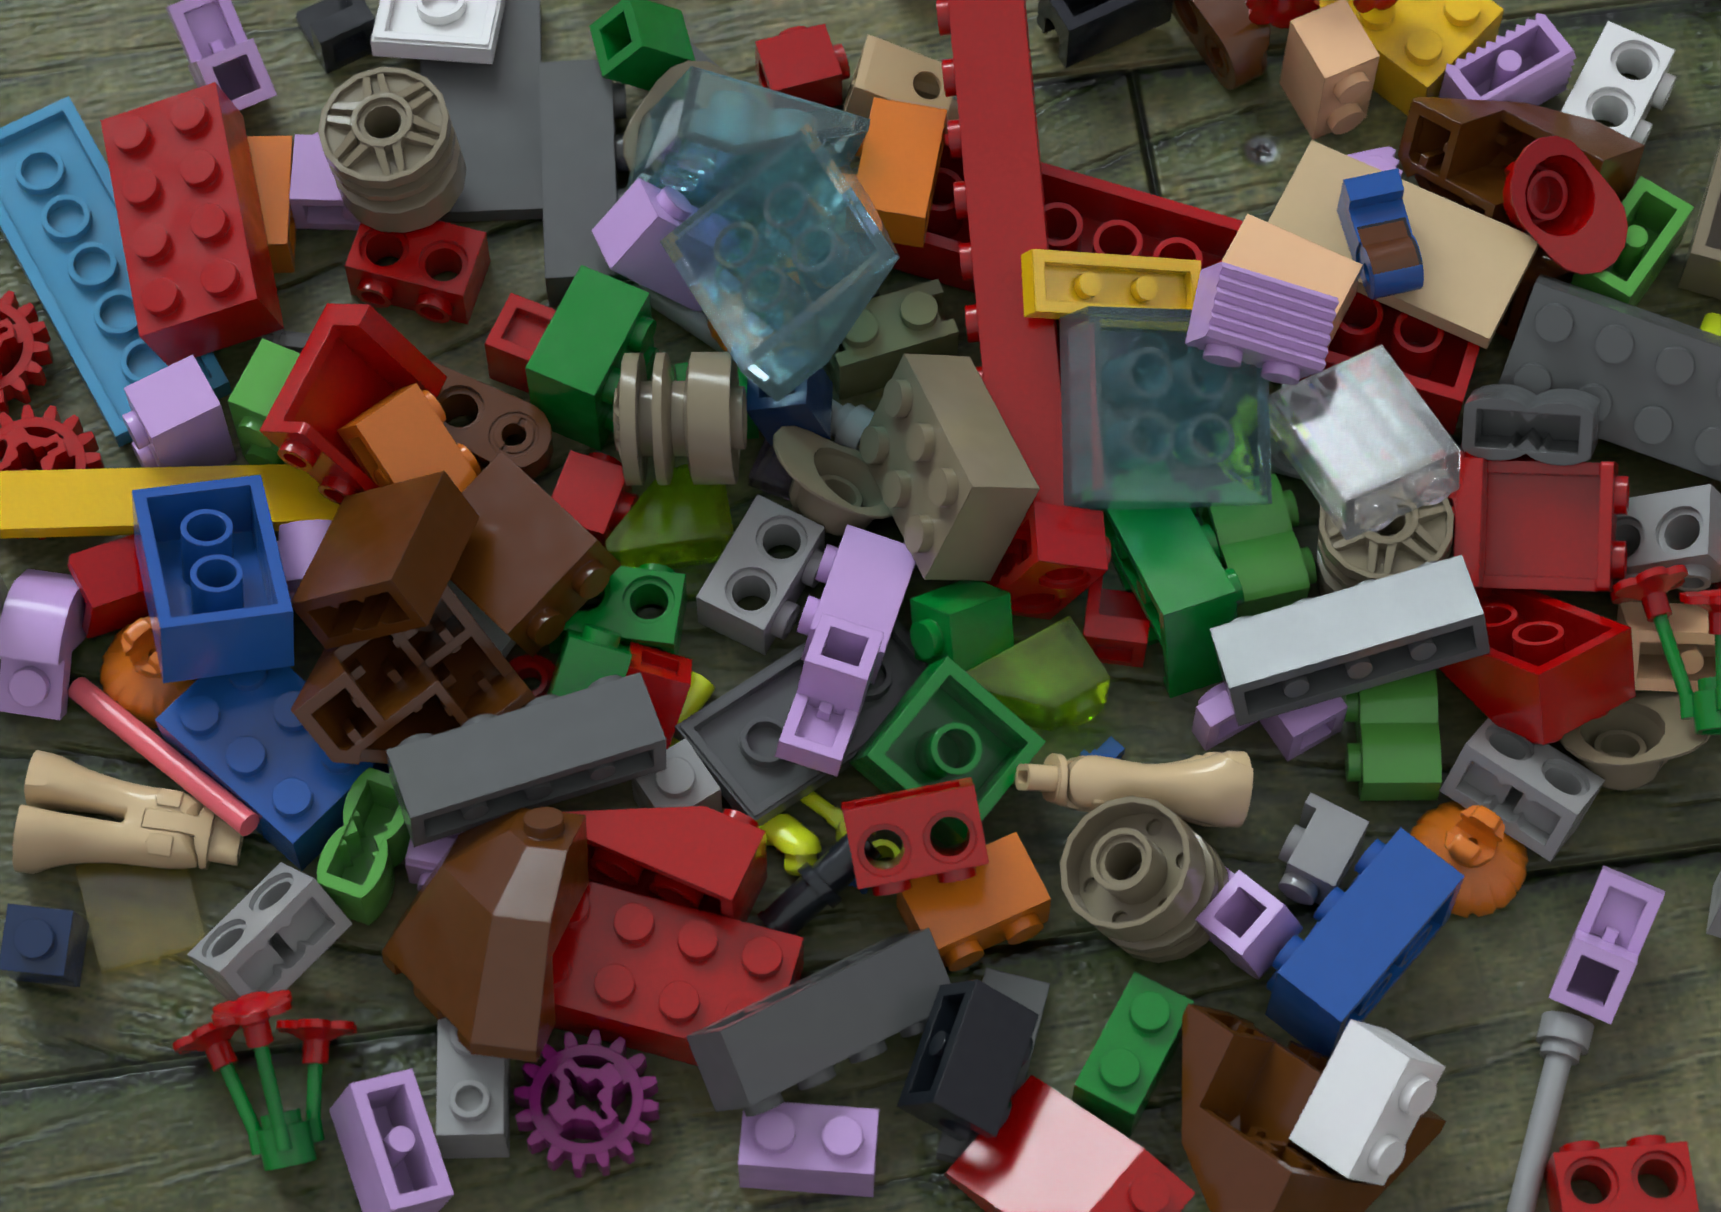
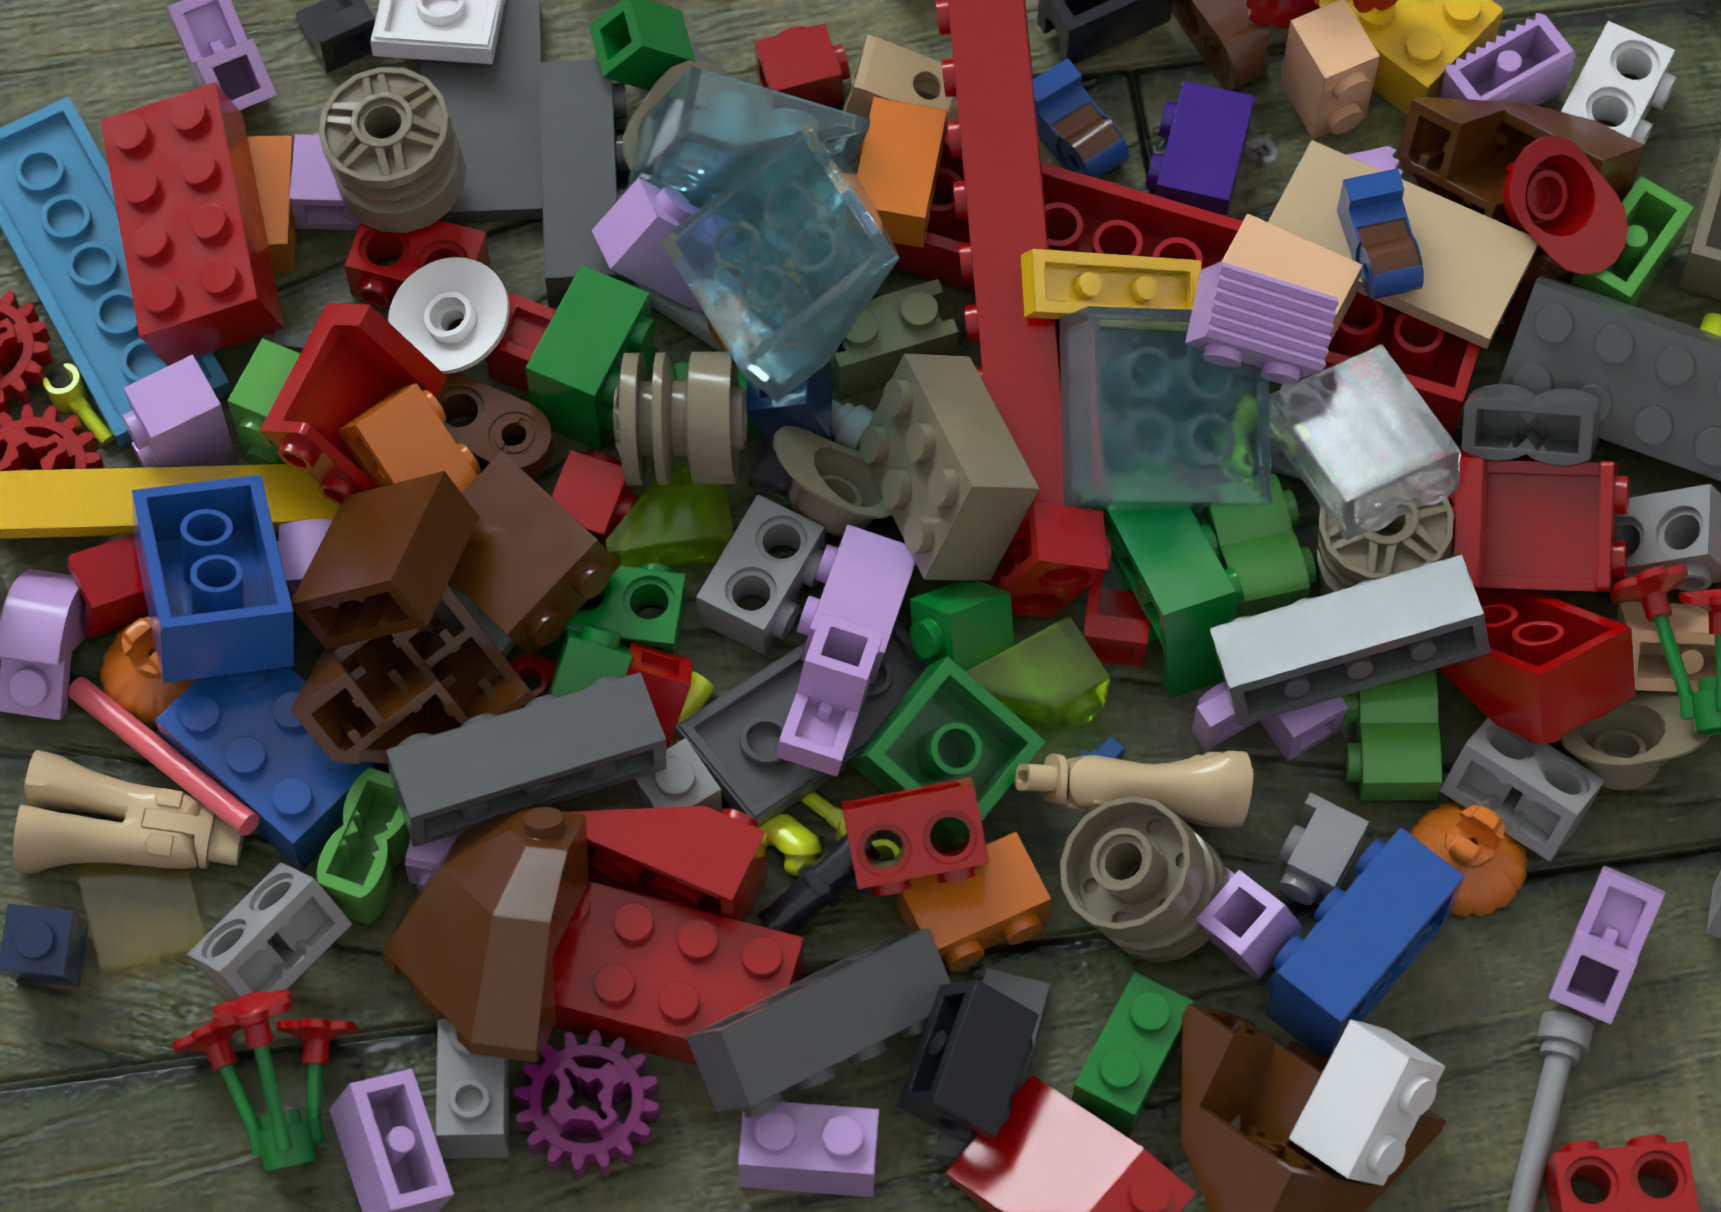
none -> neon yellow hand [43,363,114,446]
none -> white dish [388,257,510,374]
none -> blue leg [1033,58,1129,179]
none -> dark purple brick [1145,80,1255,216]

